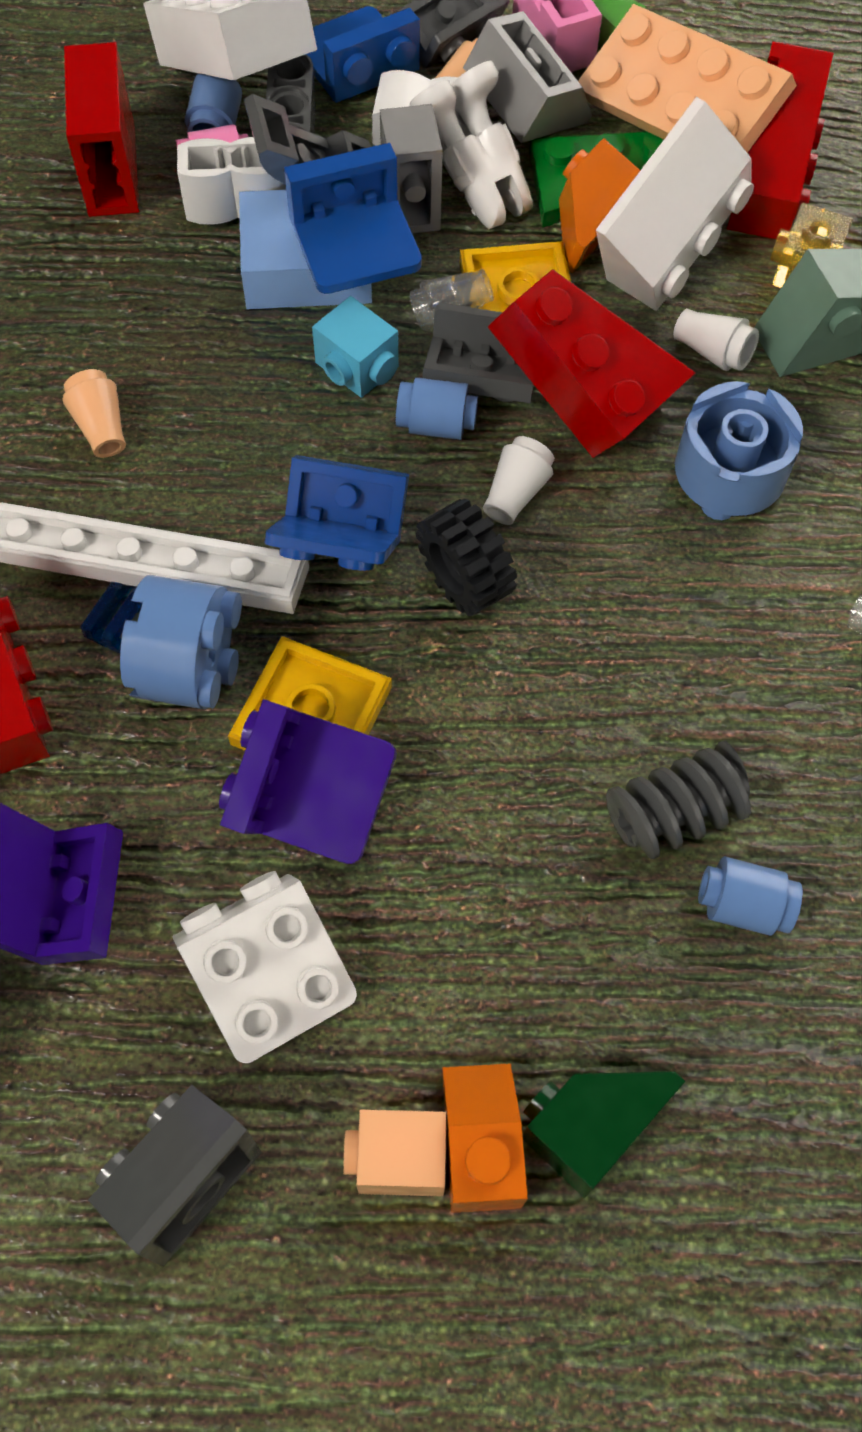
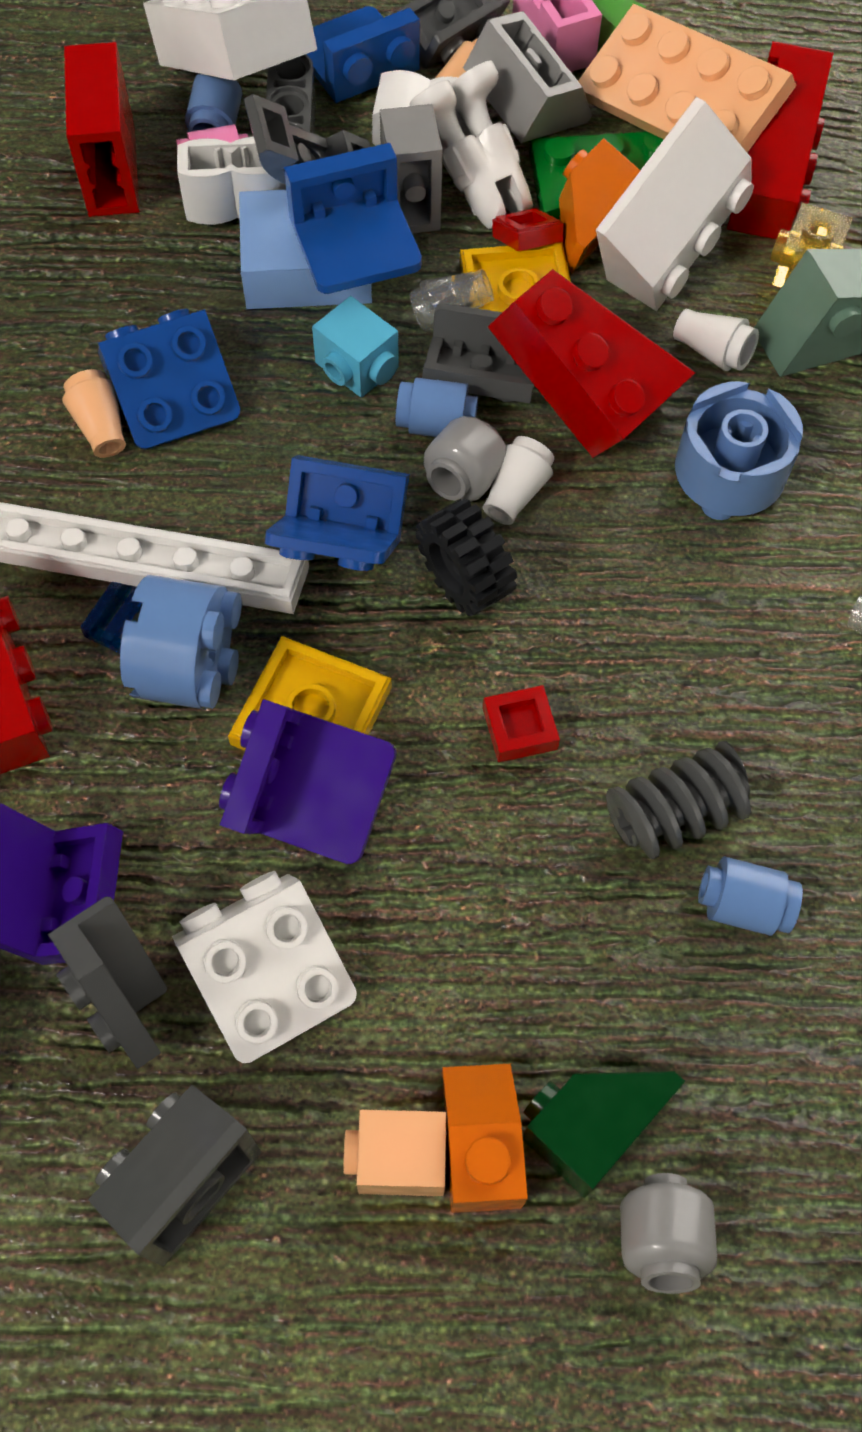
none -> dark grey bracket [48,897,167,1069]
none -> blue bracket [98,309,240,450]
none -> light grey head [423,416,507,502]
none -> red plate [482,685,560,763]
none -> red tile [492,208,564,252]
none -> light grey head [620,1173,718,1294]

